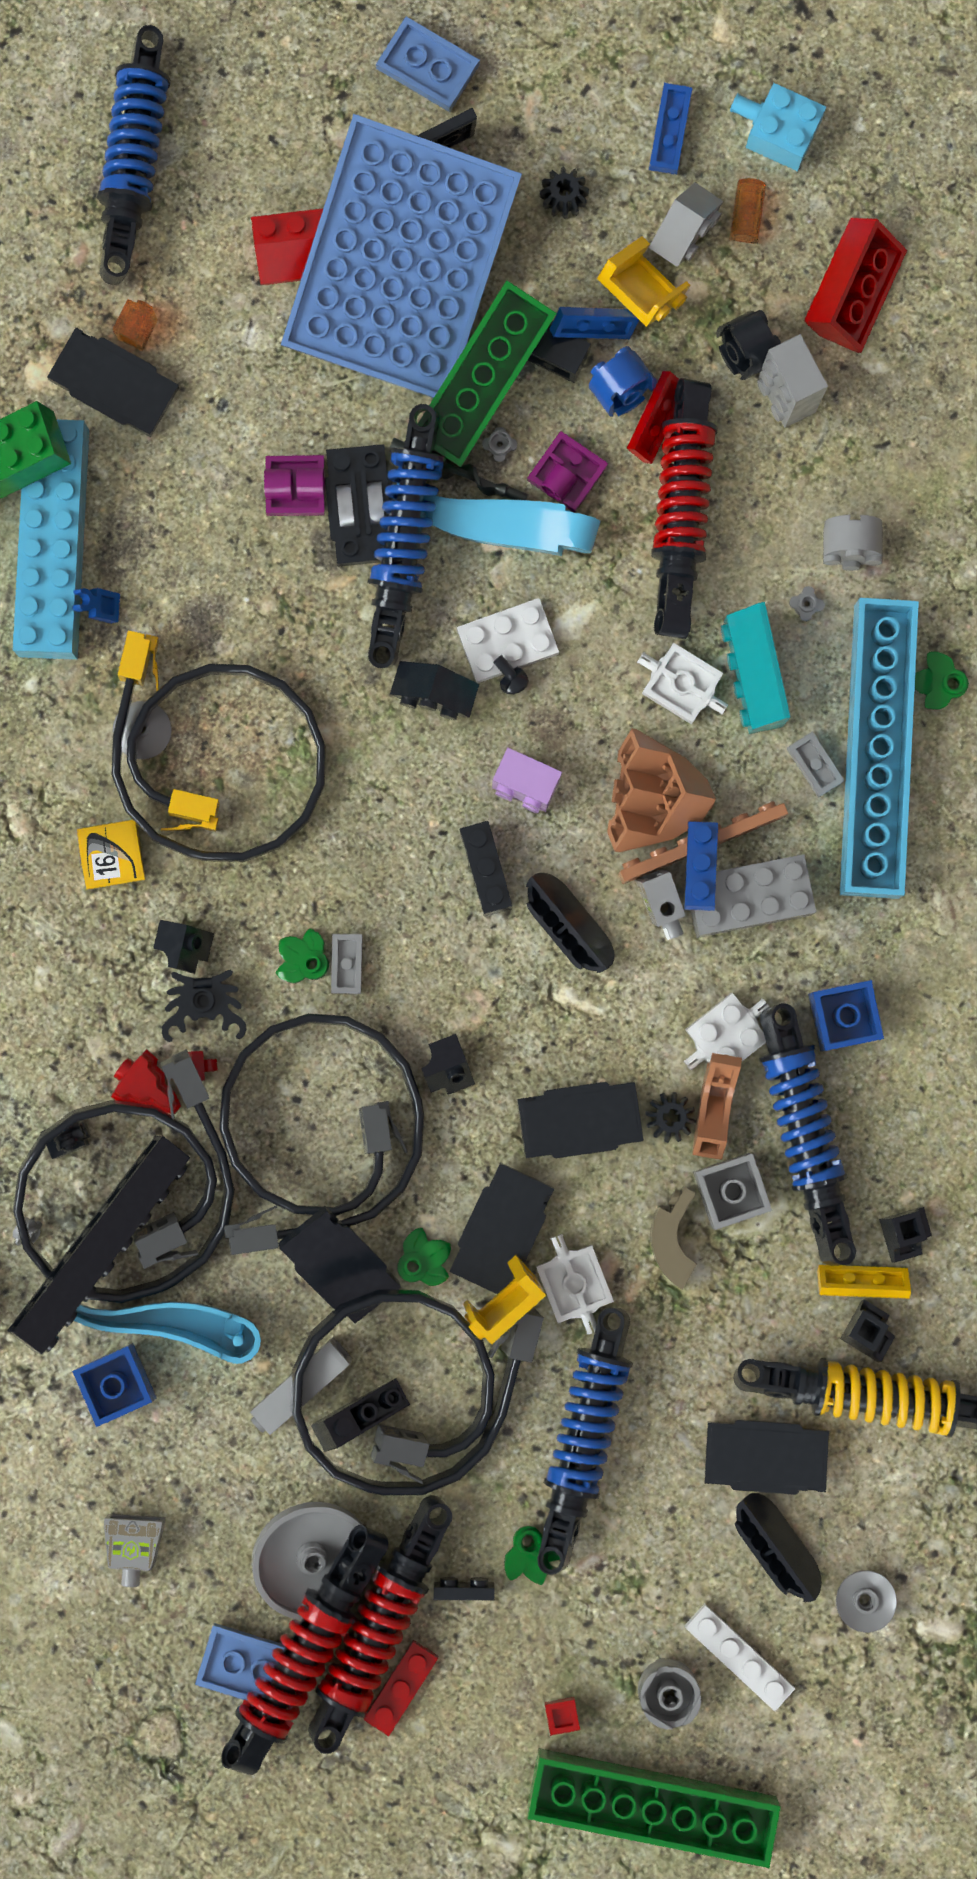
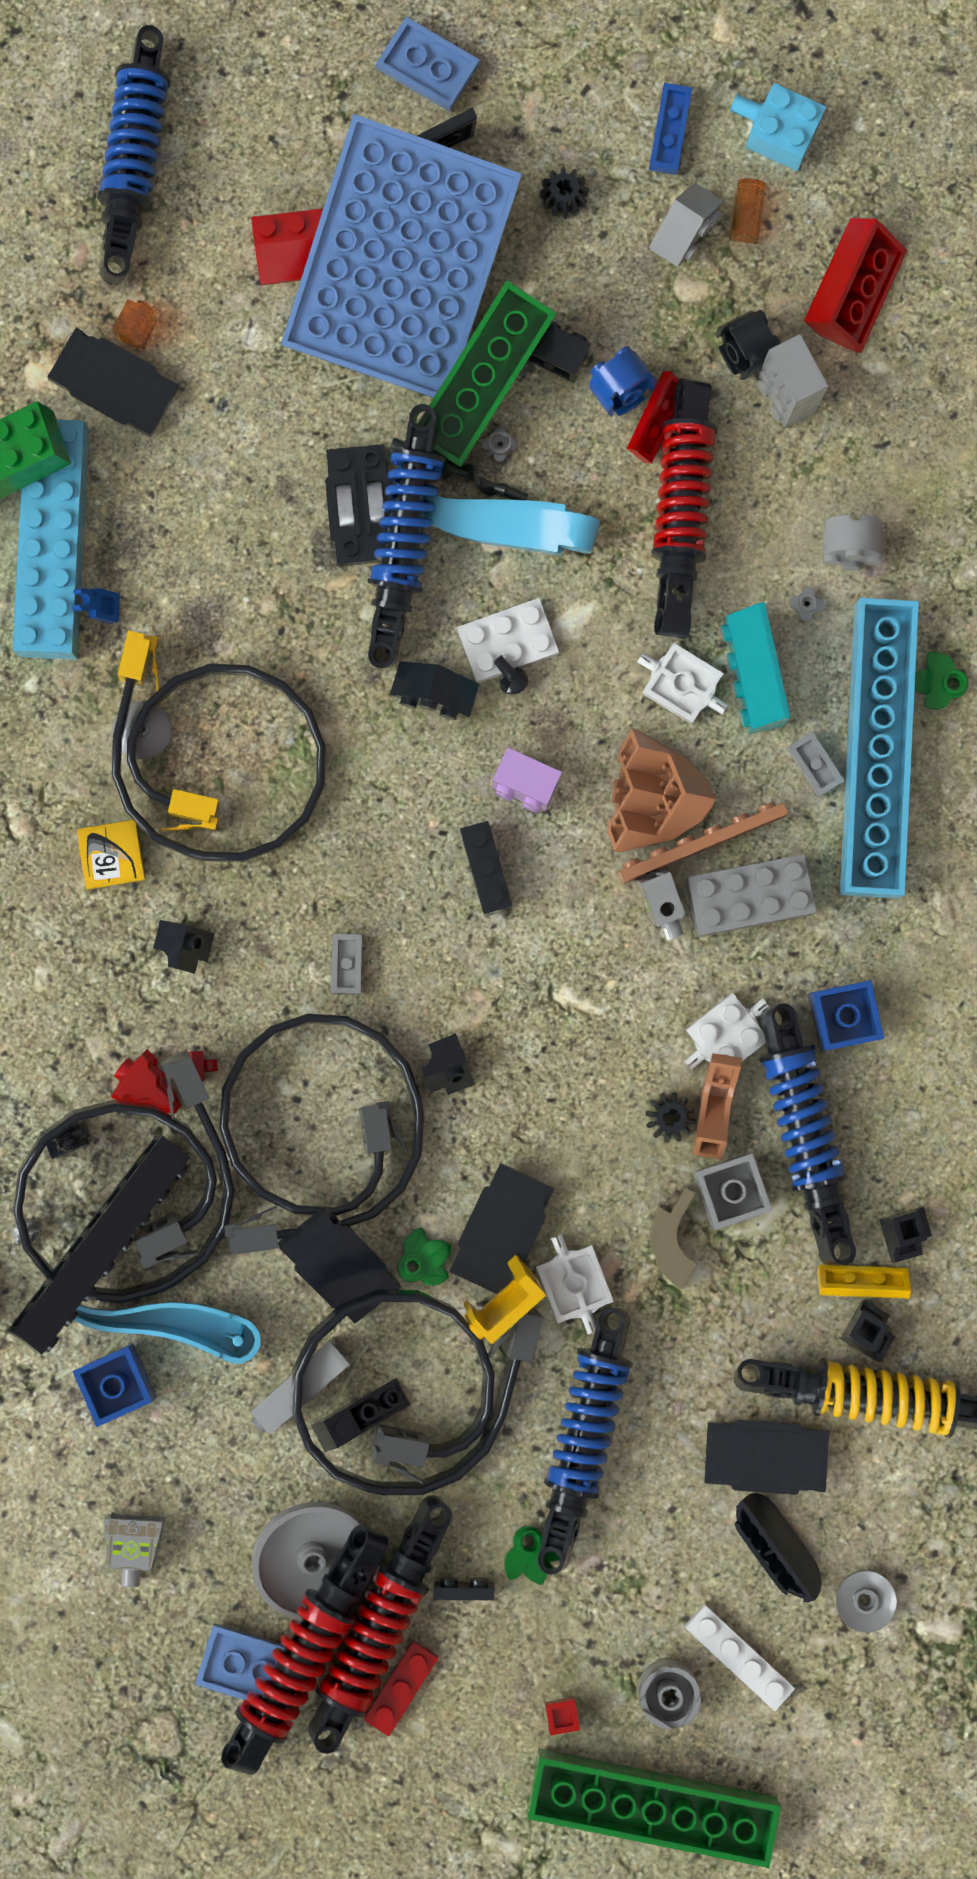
black animal [162,969,247,1042] -> none
magenta plate [264,455,325,516] -> none
green plate [276,929,329,983] -> none
black piece [517,1082,644,1158] -> none
black brick [526,873,615,973] -> none
magenta plate [527,431,609,513] -> none
blue plate [550,307,639,339] -> none
yellow panel [597,236,691,327] -> none
blue plate [685,821,718,911] -> none

